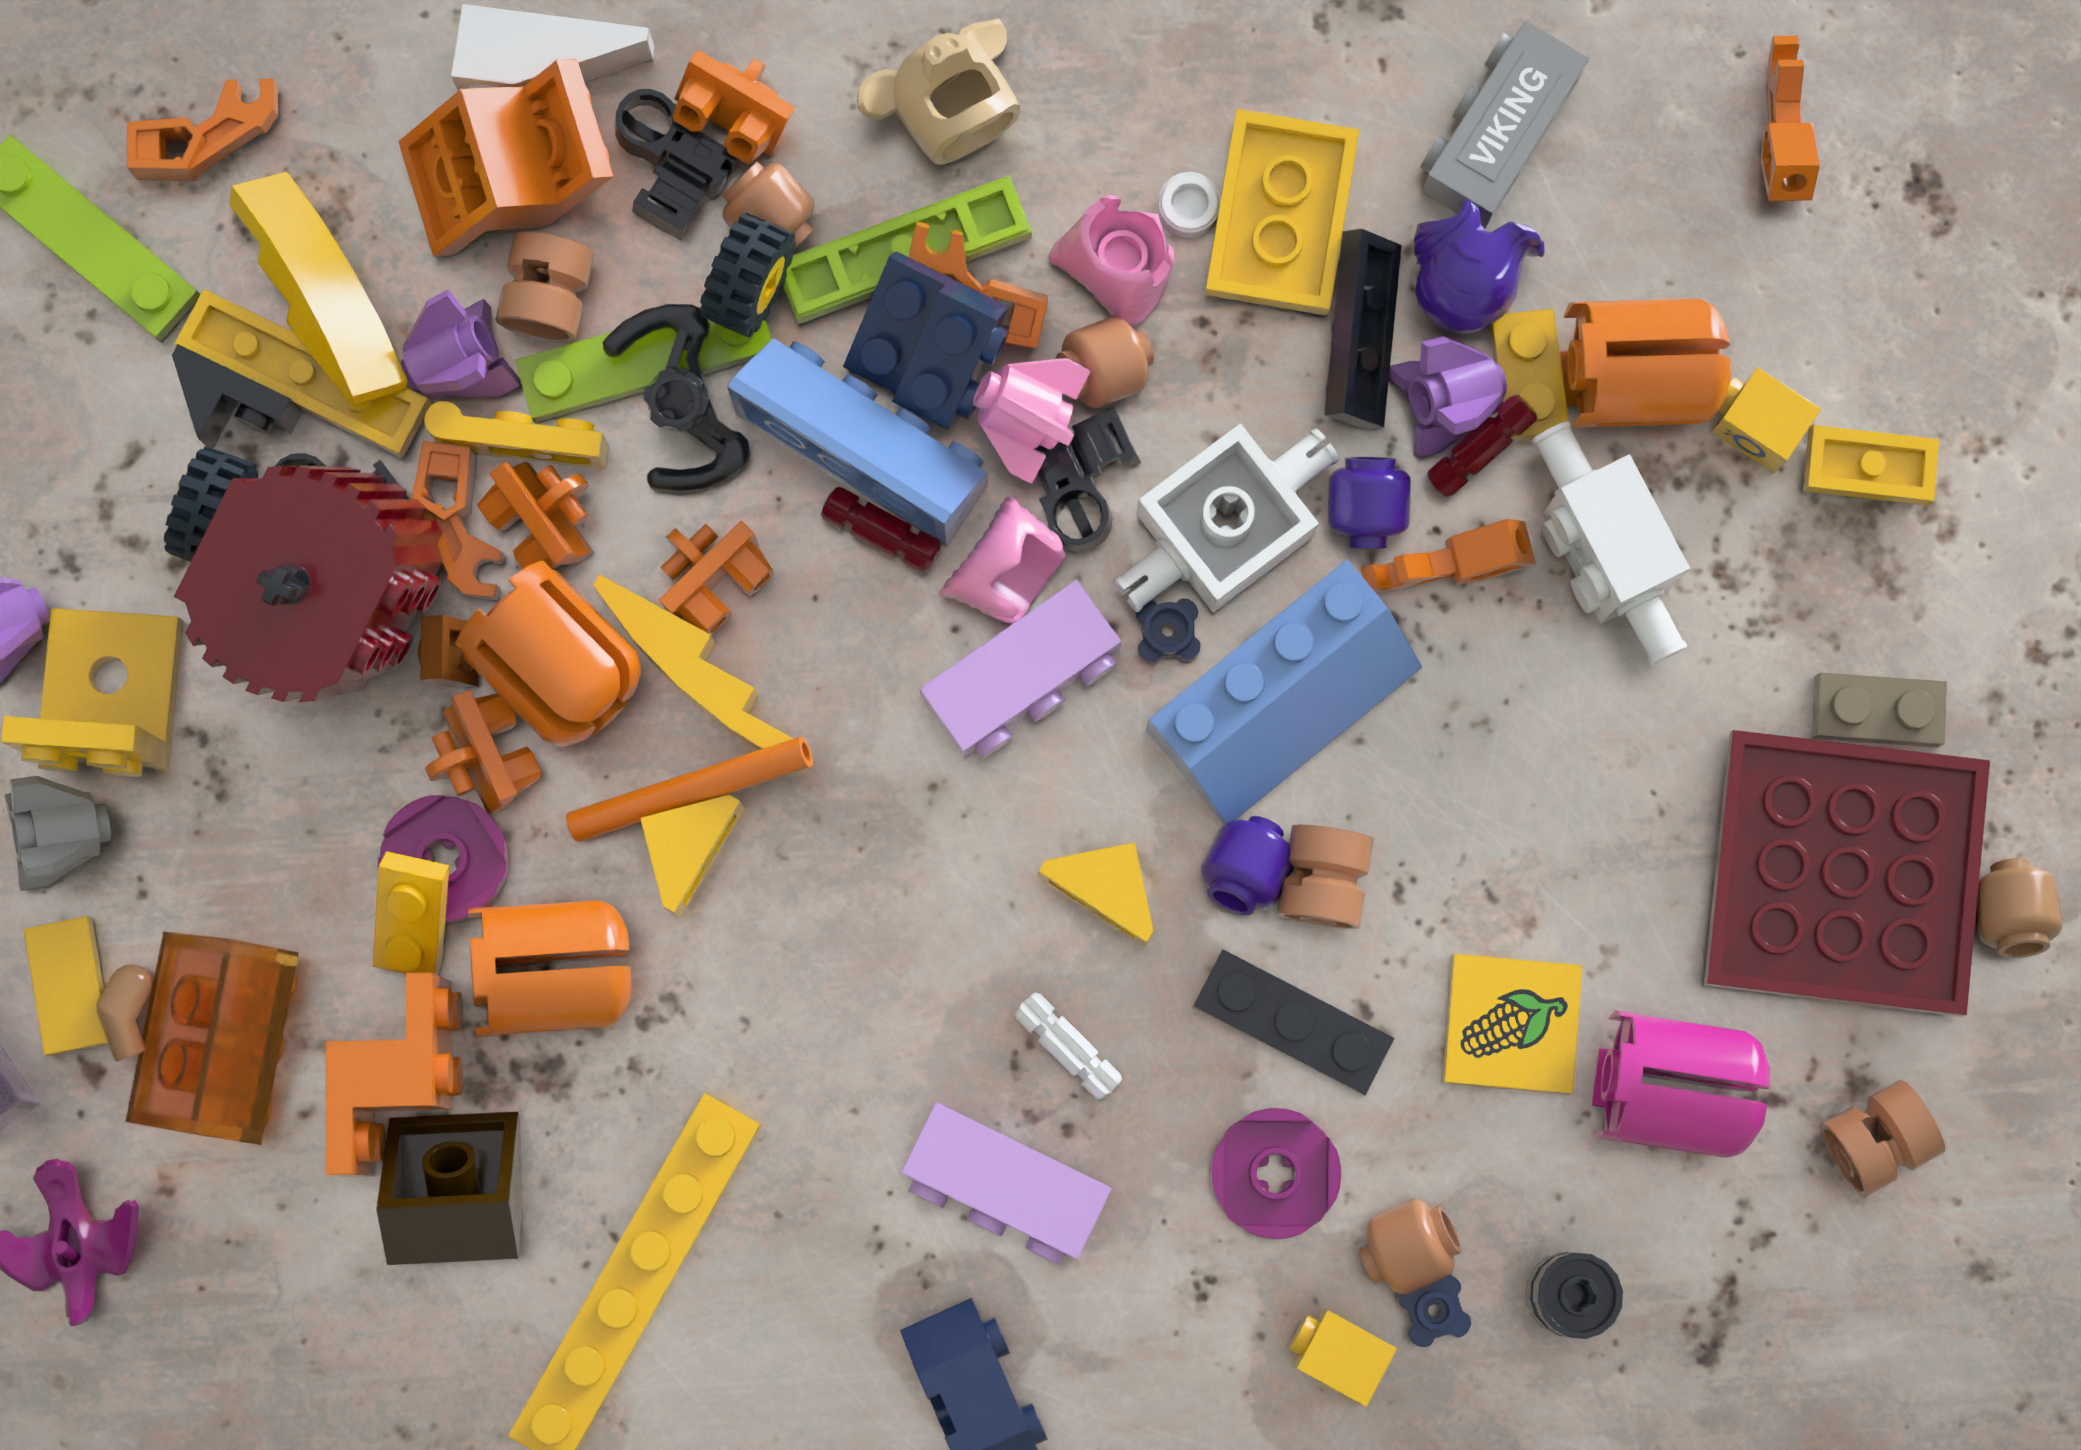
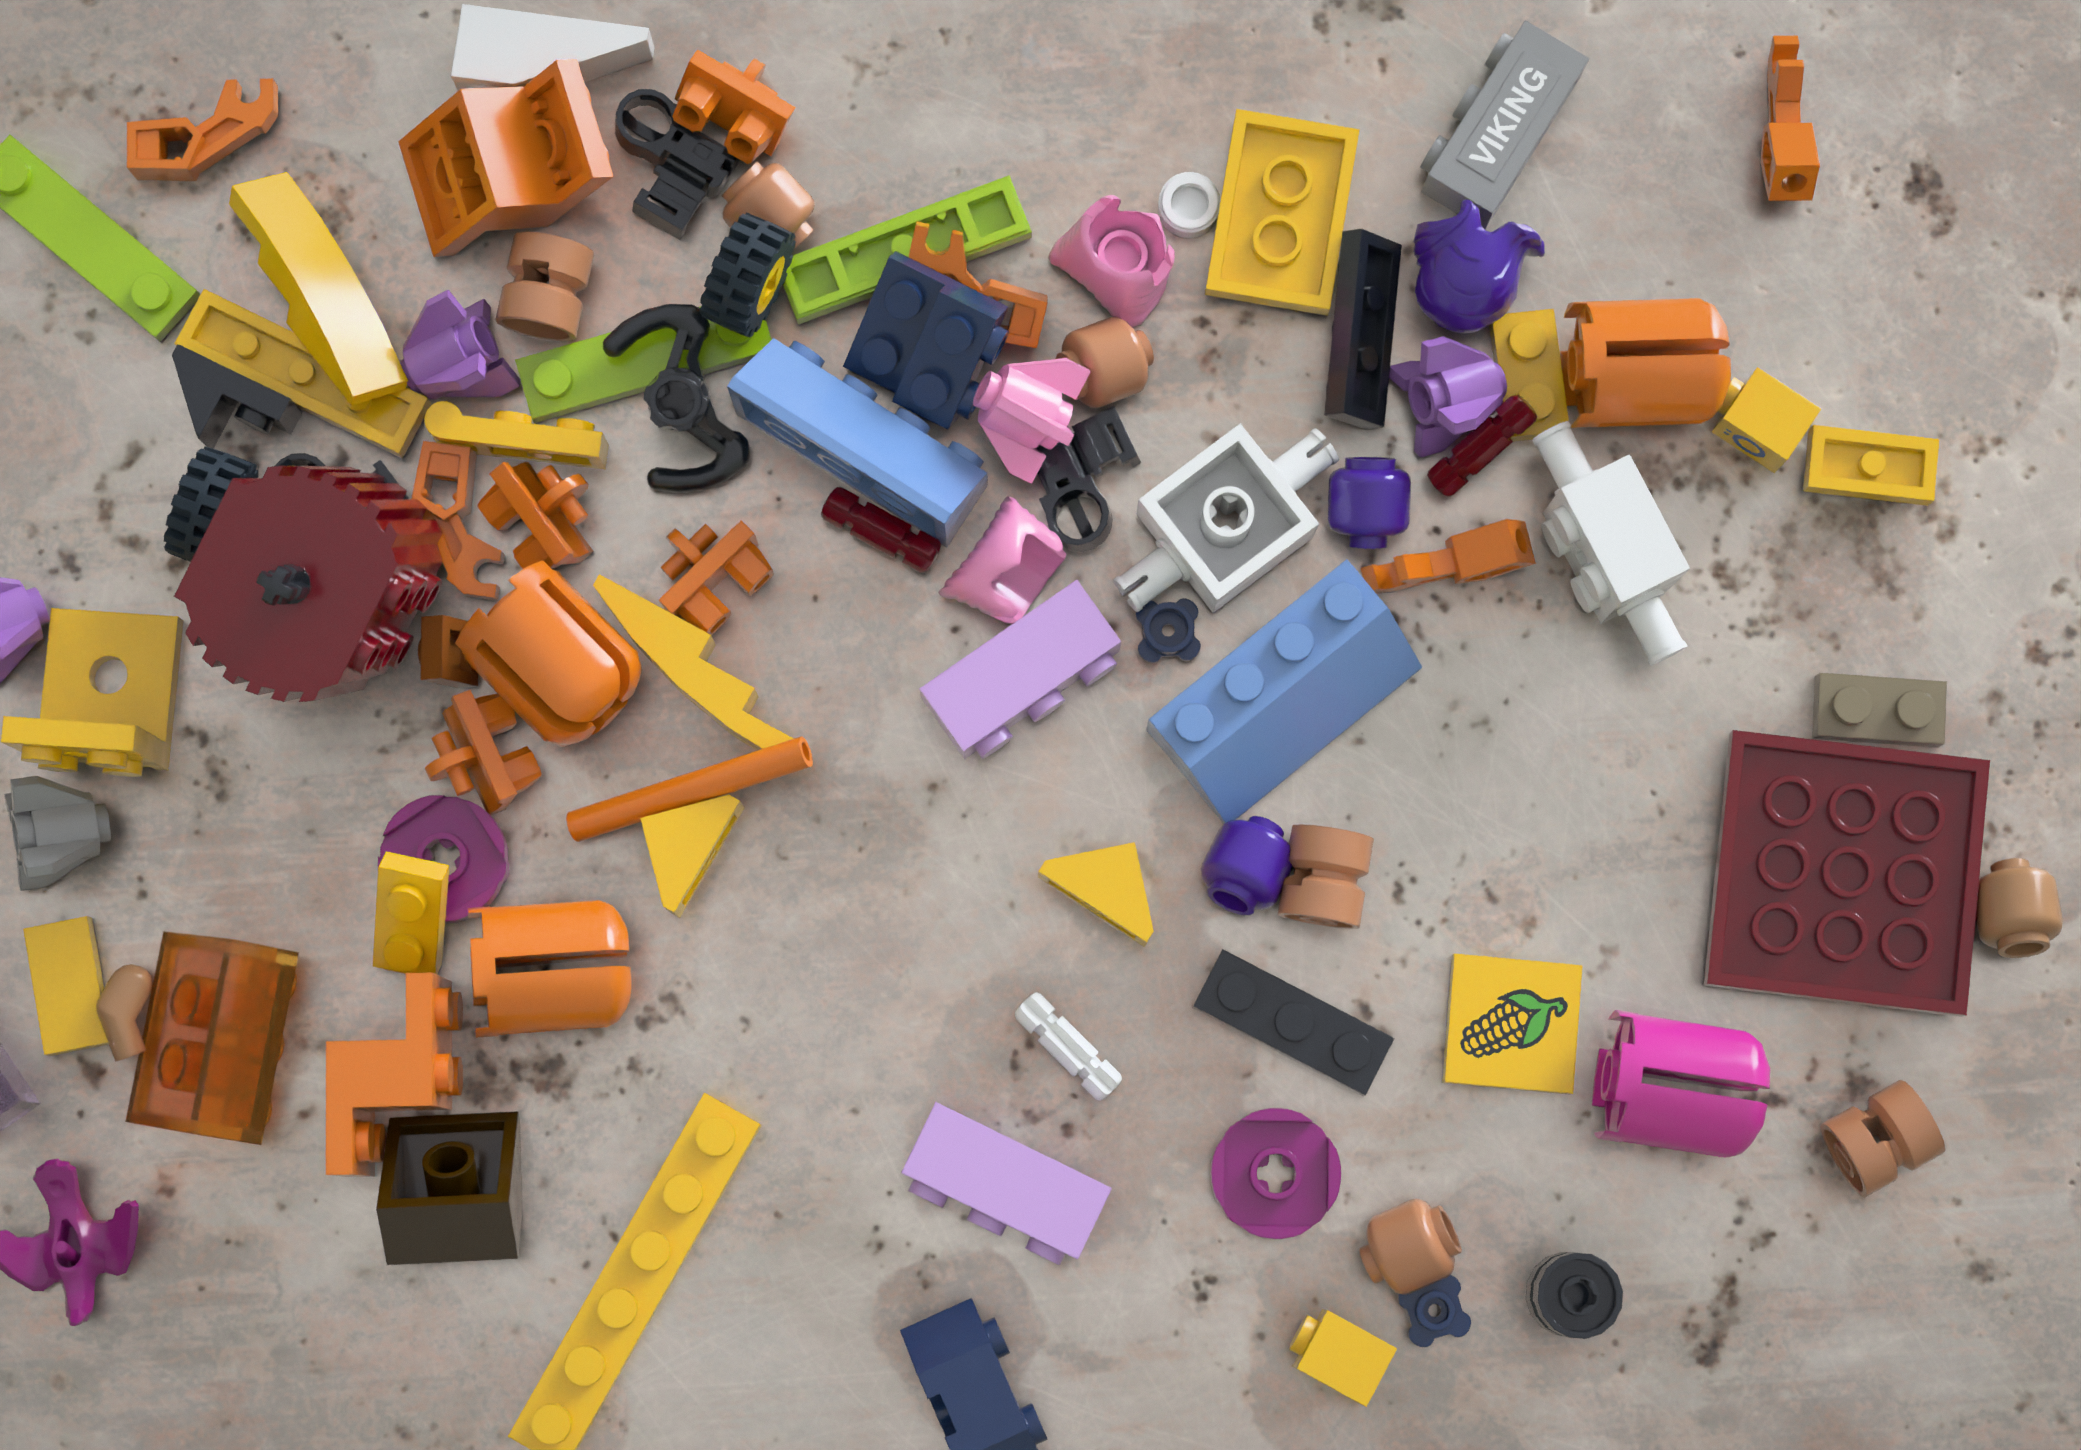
tan piece [857,19,1021,165] -> none

